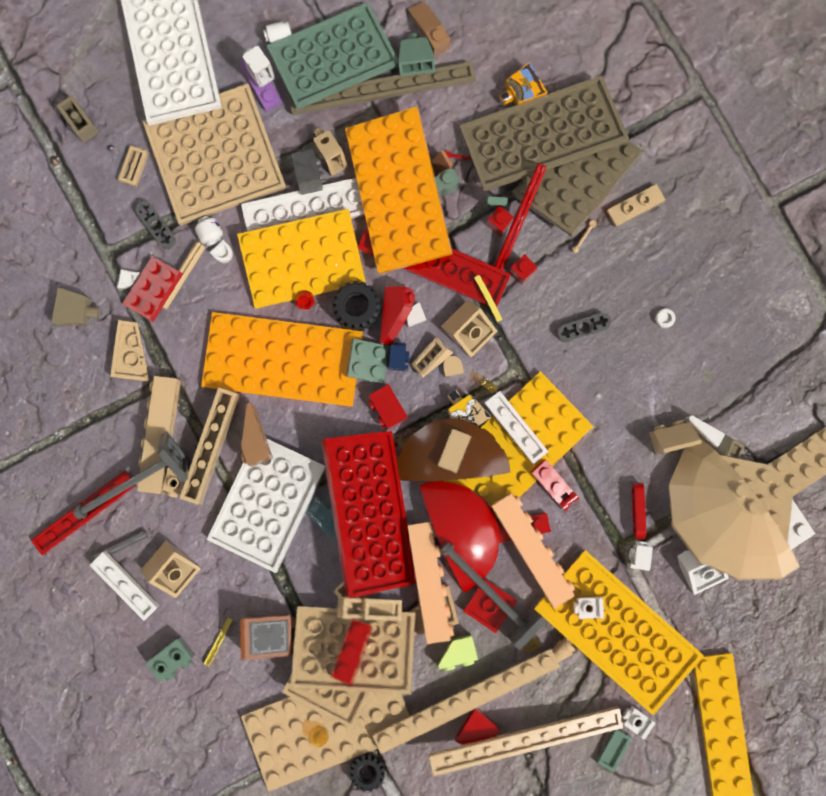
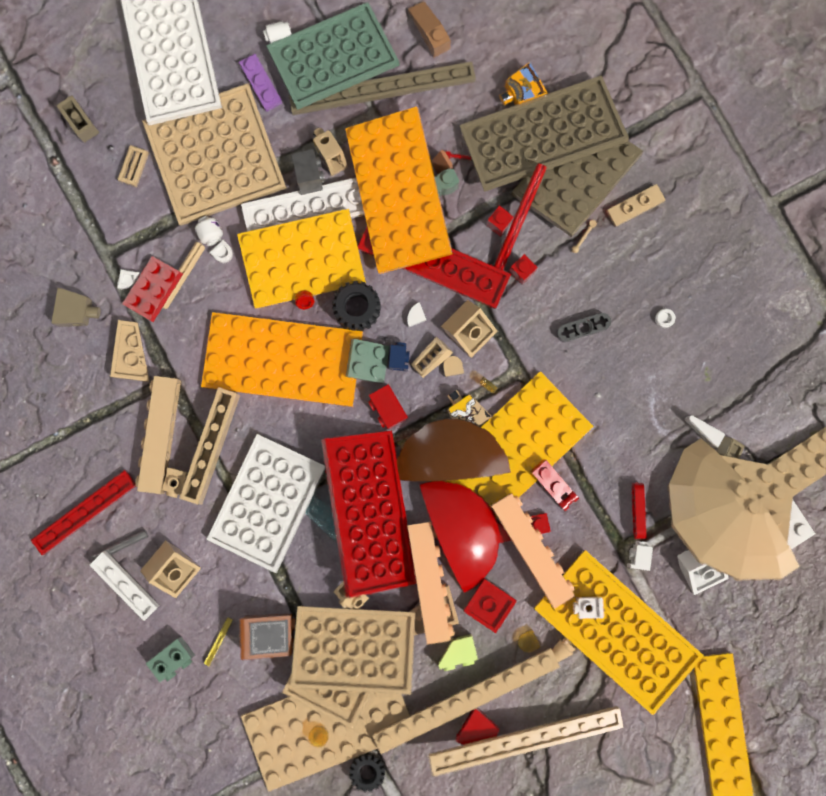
dark grey tile [73,432,190,519] -> none
dark grey beam [136,201,176,249] -> none
medium nougat slope [241,403,273,467] -> none
white brick [243,46,275,87] -> none
red brick [331,619,373,686] -> none
tan slope [337,598,402,621] -> none
red slope [380,286,415,346] -> none
sand green torso [399,33,436,76] -> none
tan tile [438,429,471,473] -> none
dark grey tile [440,542,547,651] -> none
light yellow piece [474,275,503,322] -> none
white plate [484,391,549,464] -> none
sand green tile [486,196,507,206] -> none
sand green tile [595,729,633,773] -> none
white brick [622,706,655,740] -> none
tan slope [650,420,702,455] -> none

